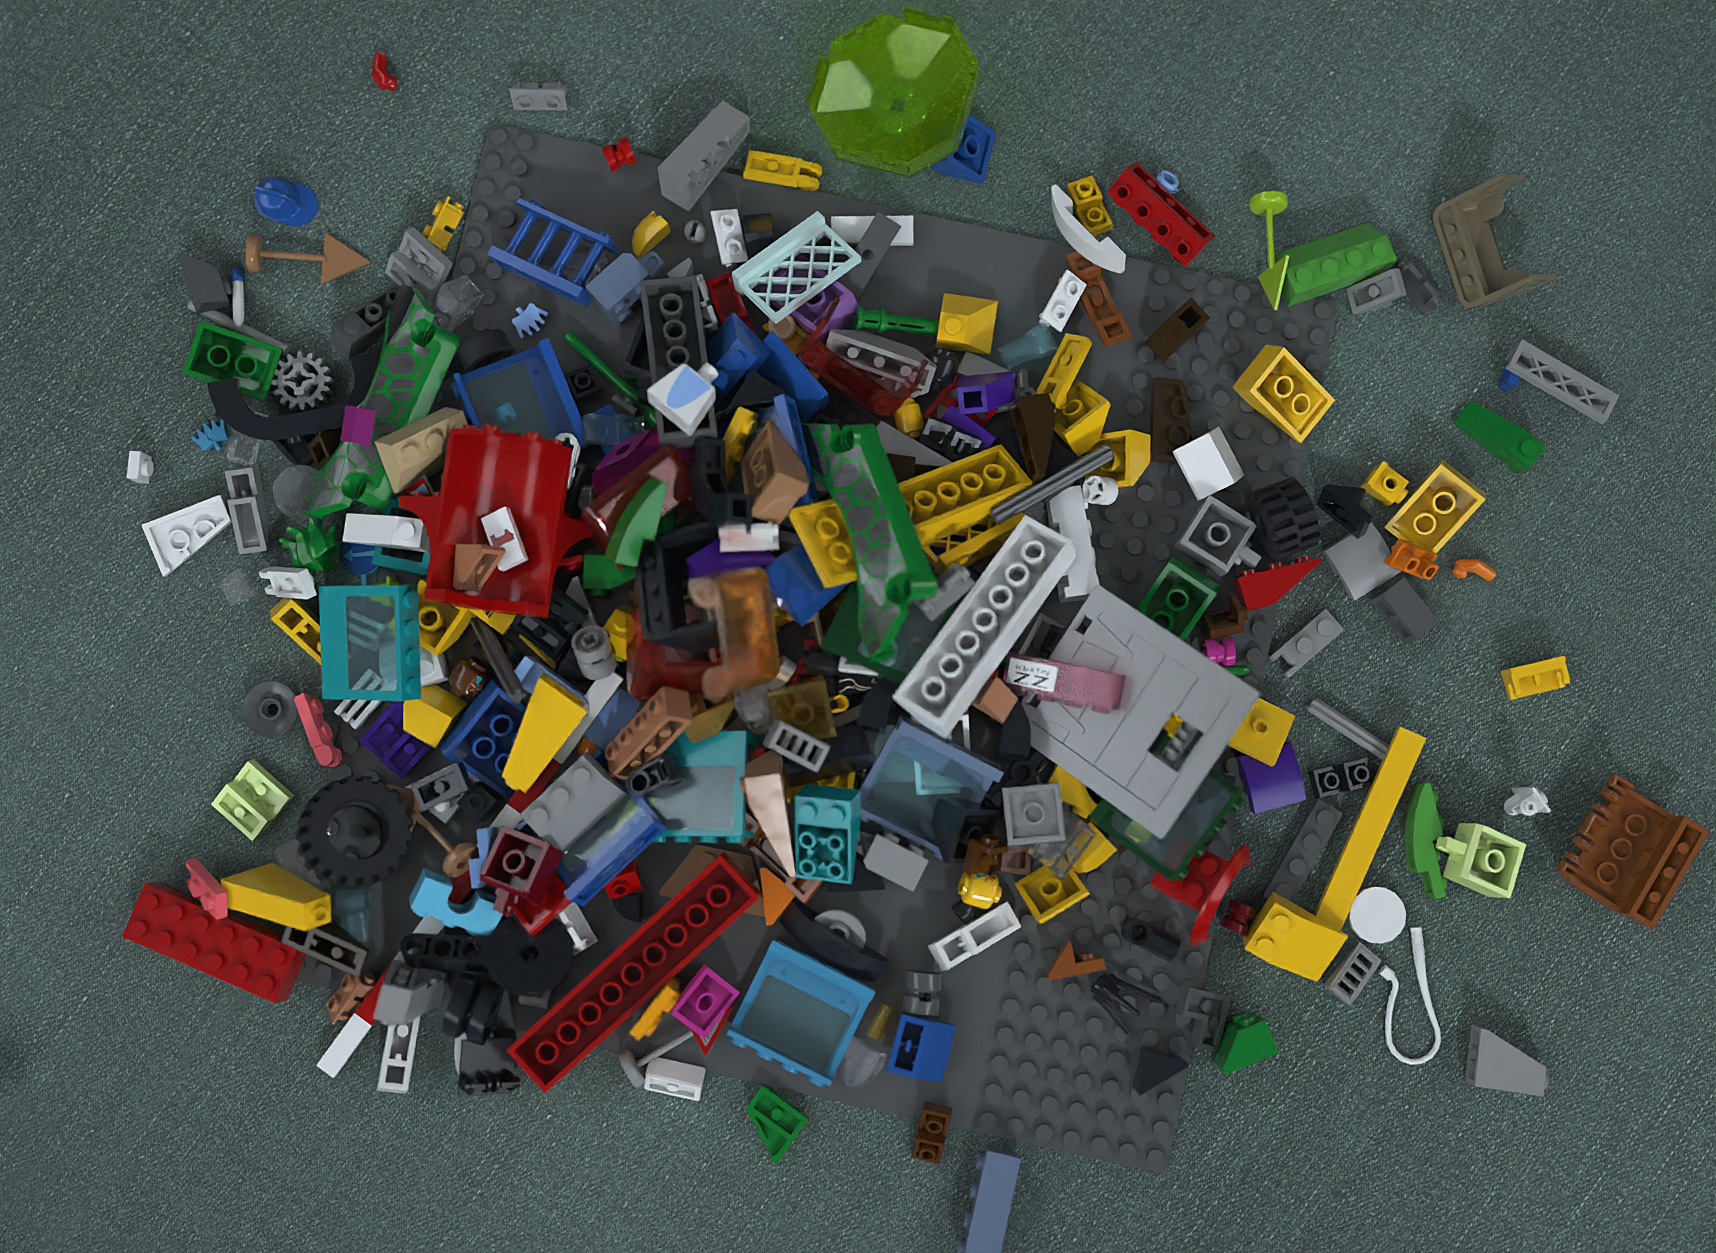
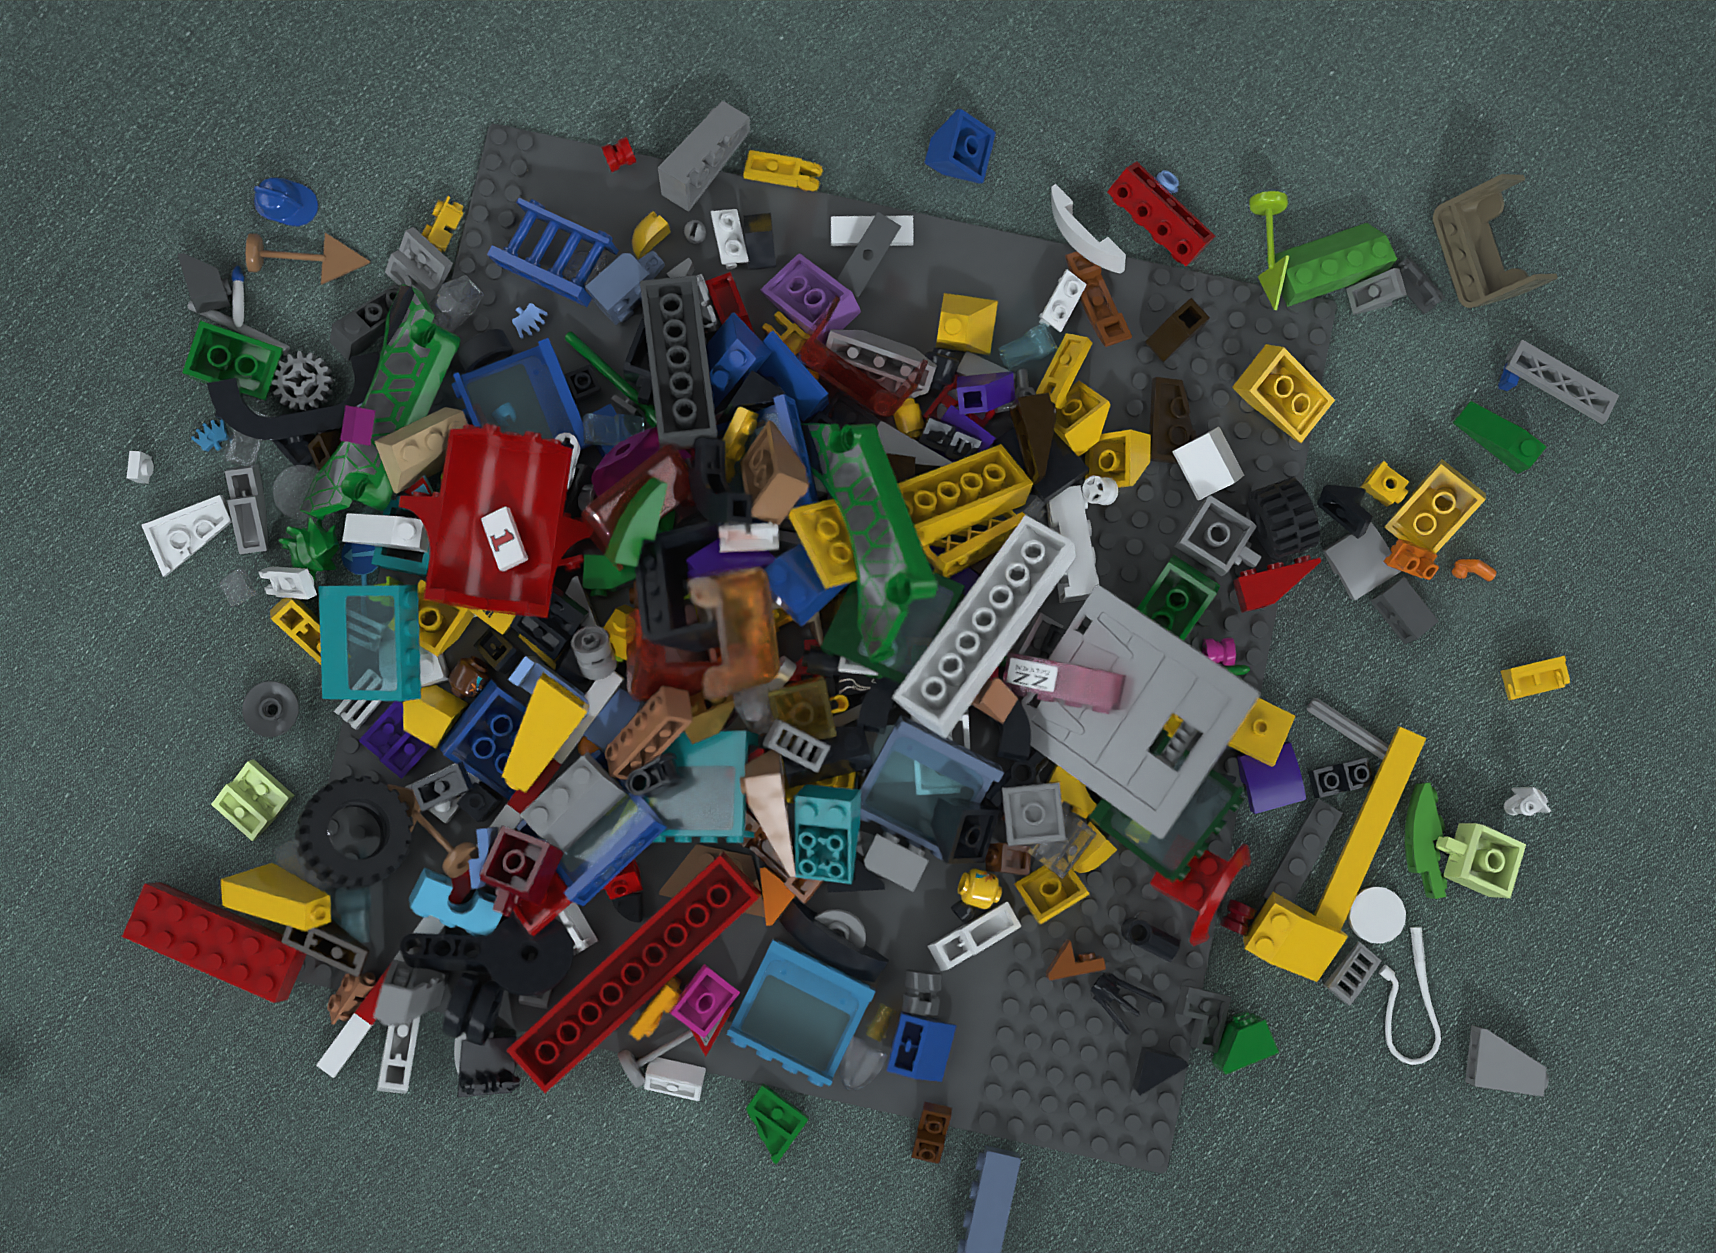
coral hinge [186,858,228,920] -> none
coral hinge [294,693,343,769] -> none
red arm [371,53,398,91] -> none
nougat slope [453,544,506,591] -> none
dark grey axle [470,615,526,703] -> none
light grey hinge [509,82,568,110] -> none
white torso [647,363,718,436] -> none
light aqua fence [732,211,861,324] -> none
tan tile [768,315,796,342] -> none
clear neon green windscreen [805,6,981,178] -> none
green pin [853,305,939,337] -> none
light grey hinge [913,562,976,622] -> none
reddish brown bracket [962,834,1008,875] -> none
dark grey axle [990,445,1114,524] -> none
yellow slope [1067,175,1113,237] -> none
reddish brown bracket [1203,595,1248,639] -> none
light grey hinge [1268,609,1344,679] -> none
dark orange slope [1555,774,1710,930] -> none

